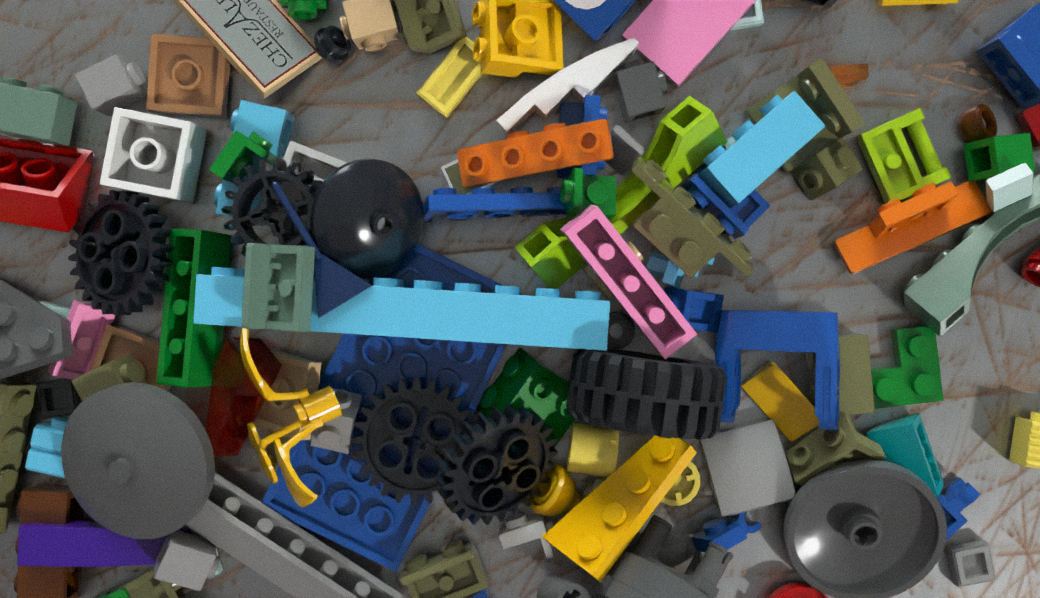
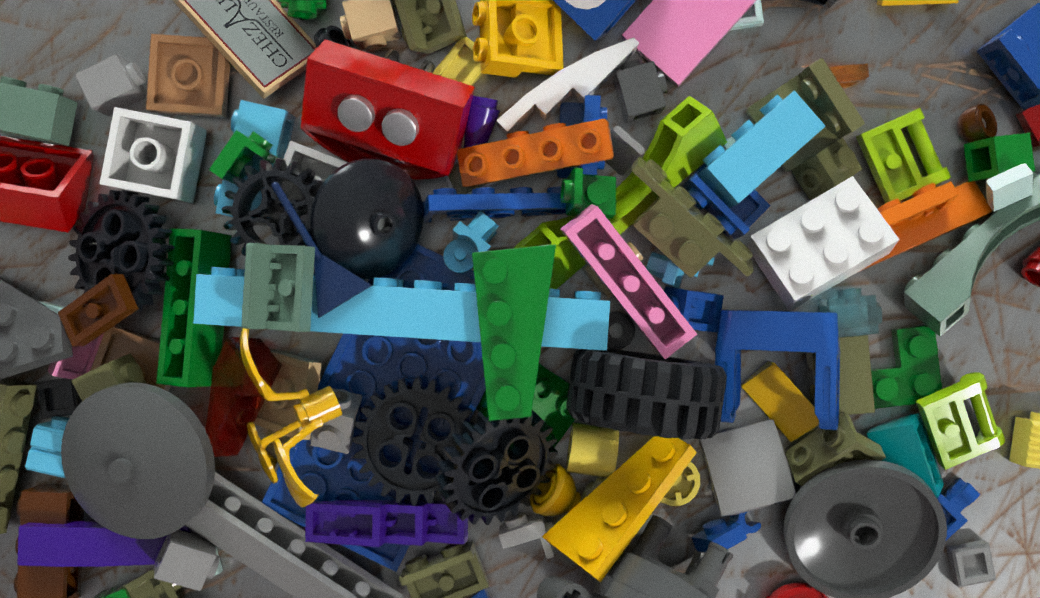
none -> reddish brown plate [58,274,139,347]
none -> red piece [300,39,475,180]
none -> dark purple slope [305,500,468,547]
none -> medium azure hips [443,211,498,273]
none -> dark purple cone [463,96,500,148]
none -> green wing [472,244,556,421]
none -> white brick [748,176,900,311]
none -> clear light blue brick [817,288,882,337]
none -> lime plate [916,372,1005,470]

